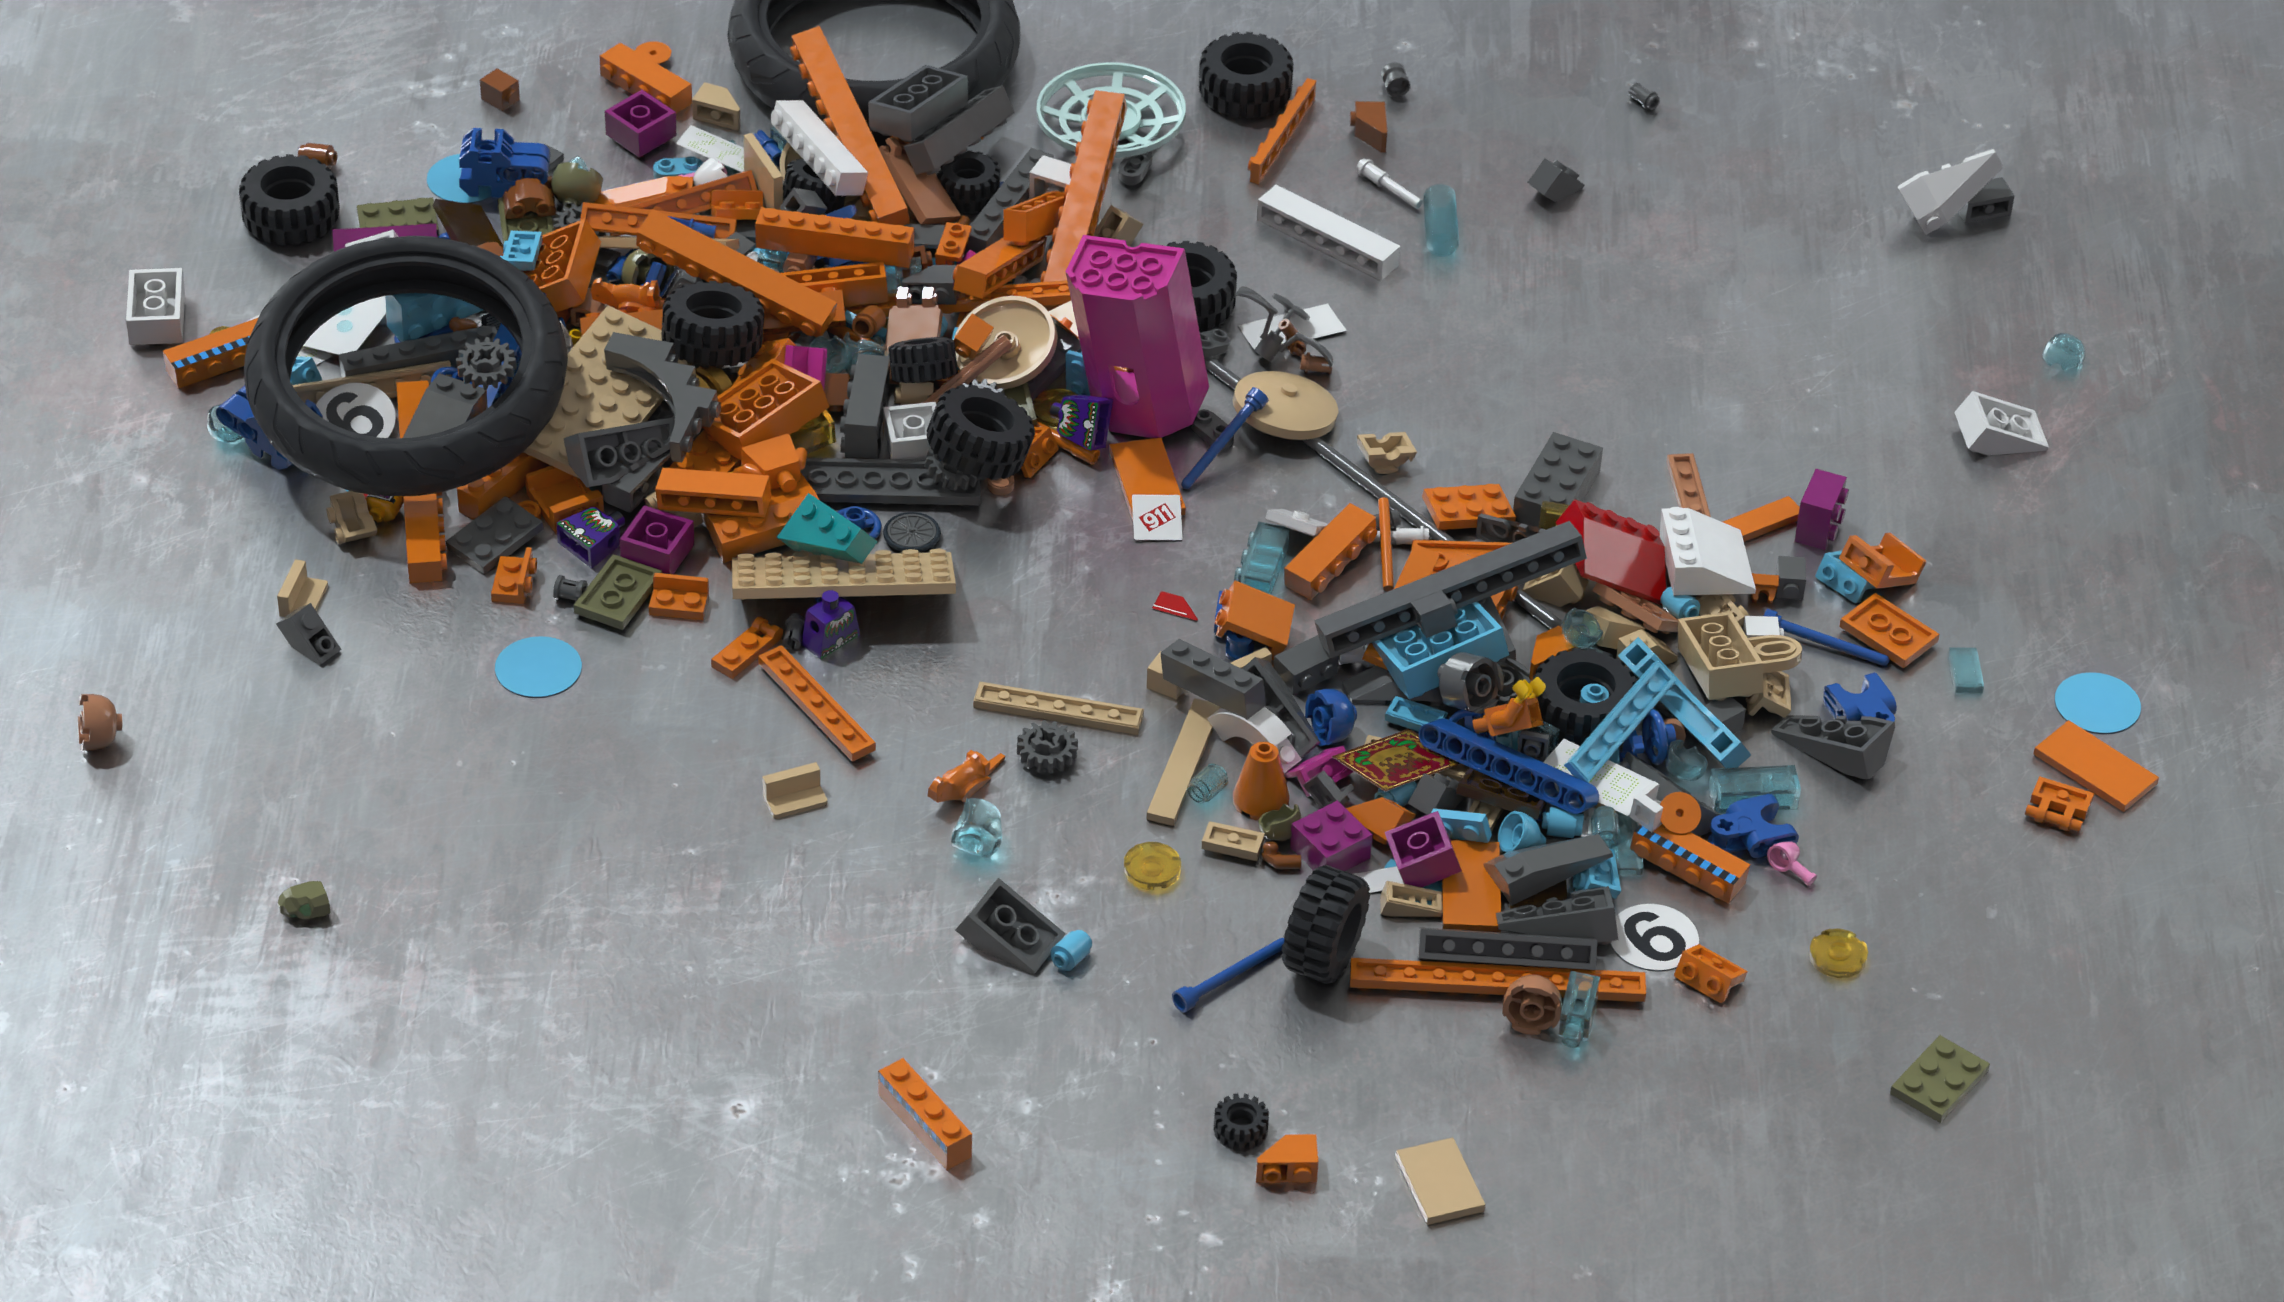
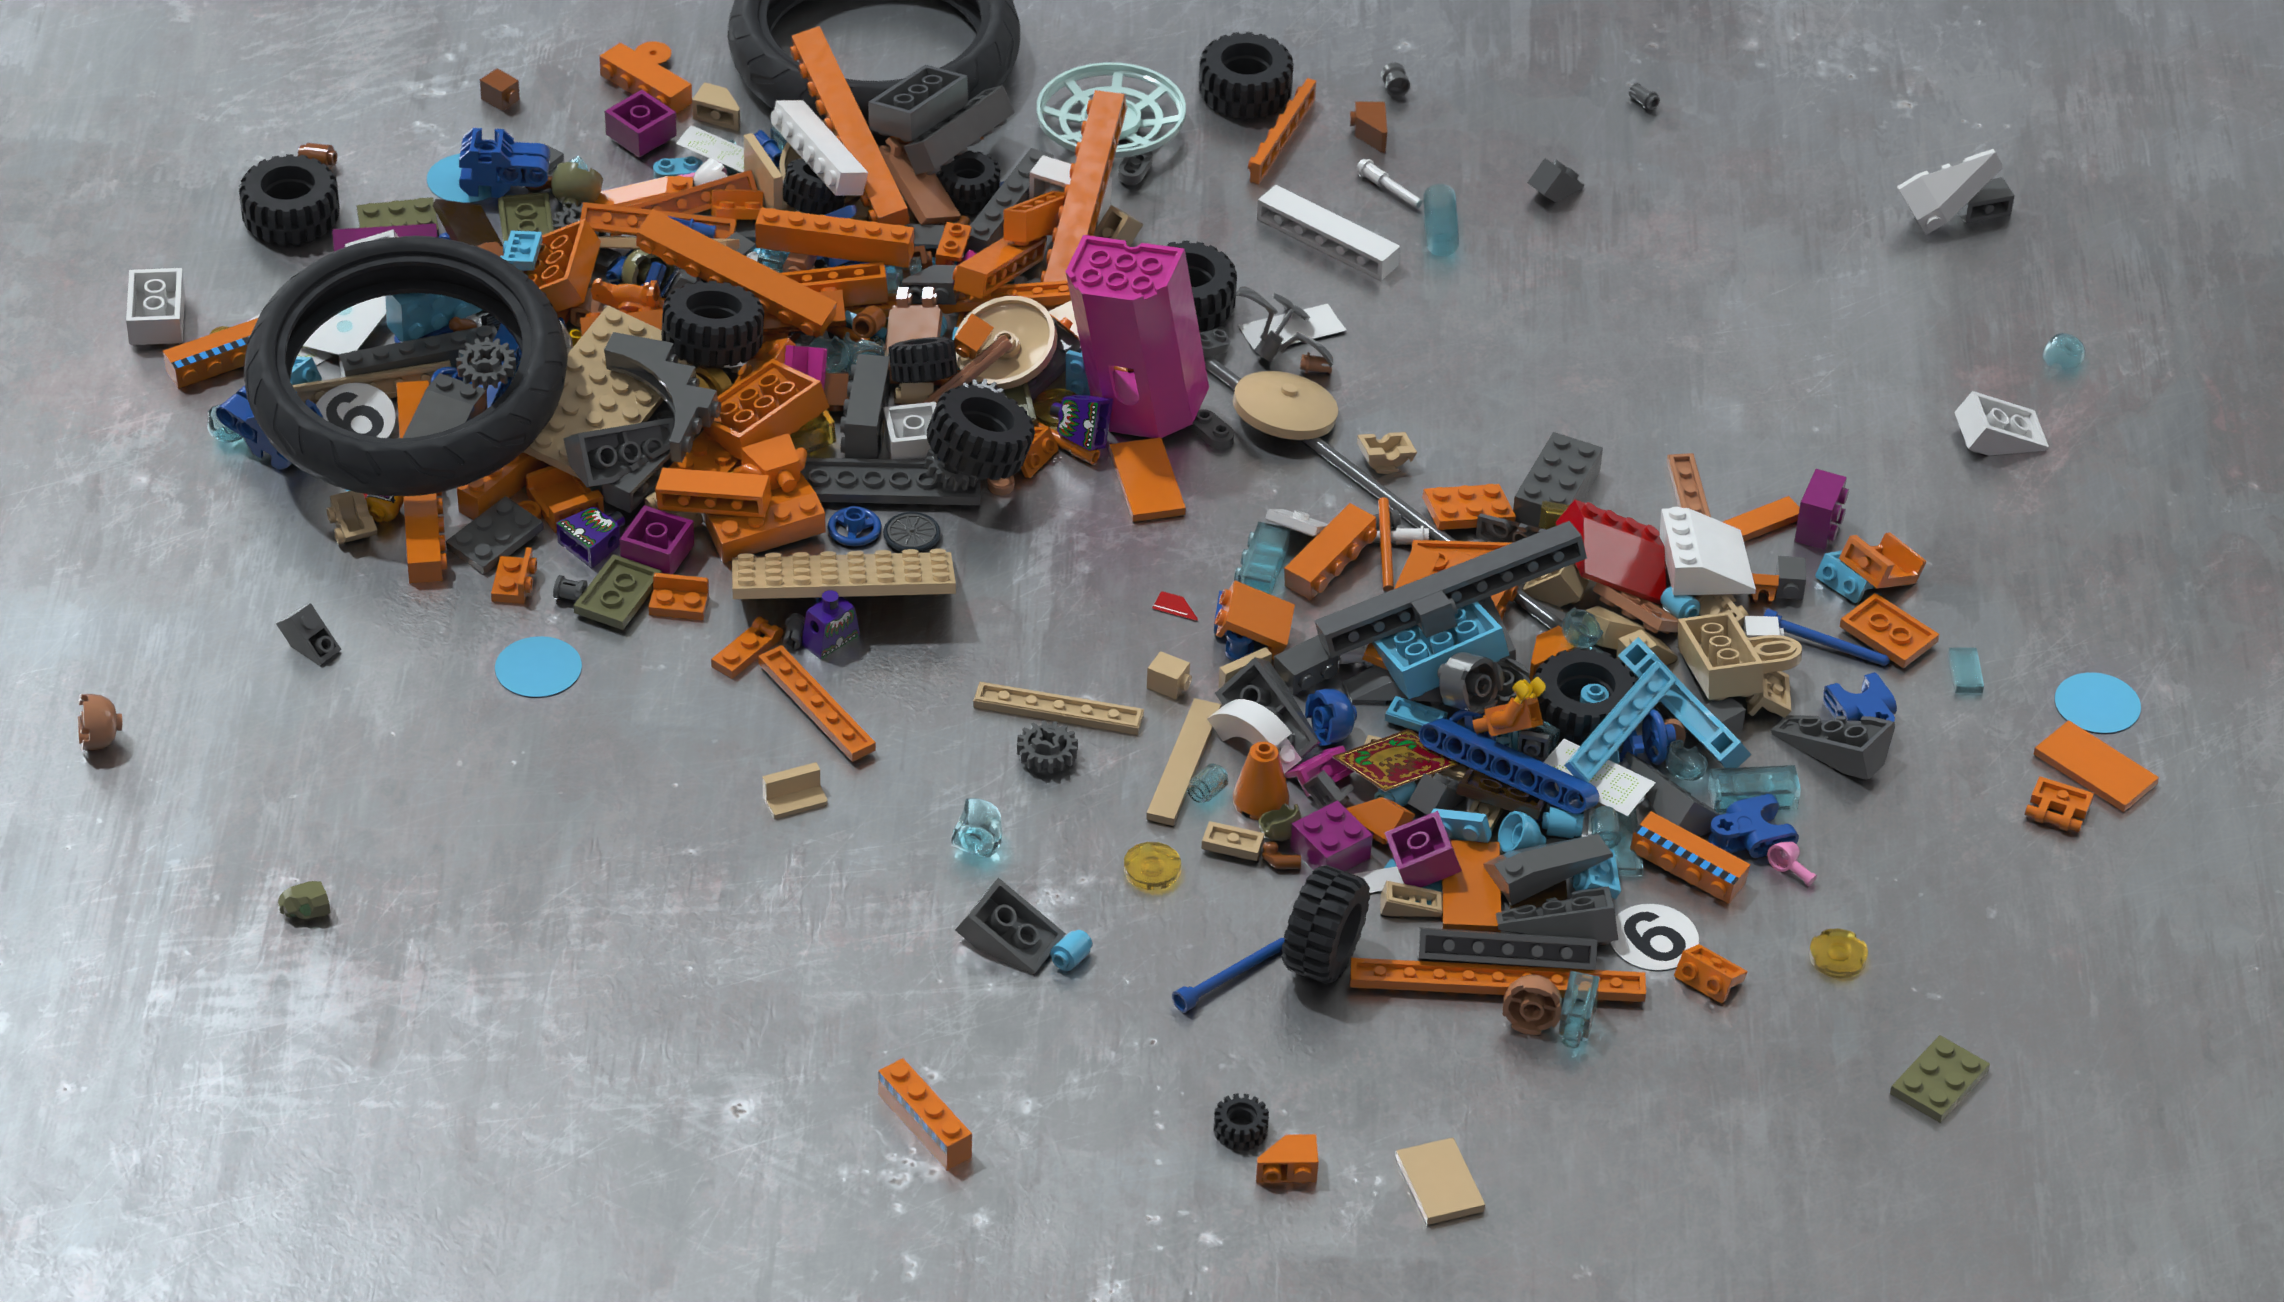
tan panel [277,559,328,617] -> none
dark orange cylinder [503,178,556,219] -> none
teal wedge [776,493,878,564] -> none
dark grey brick [780,188,827,215] -> none
orange animal [927,750,1005,803] -> none
white sticker [1132,495,1183,540] -> none
dark grey brick [1160,639,1266,720] -> none
blue piece [1181,387,1269,489] -> none
dark orange arm [1278,319,1306,356] -> none
white panel [1629,781,1663,832] -> none
orange piece [1660,792,1701,834] -> none

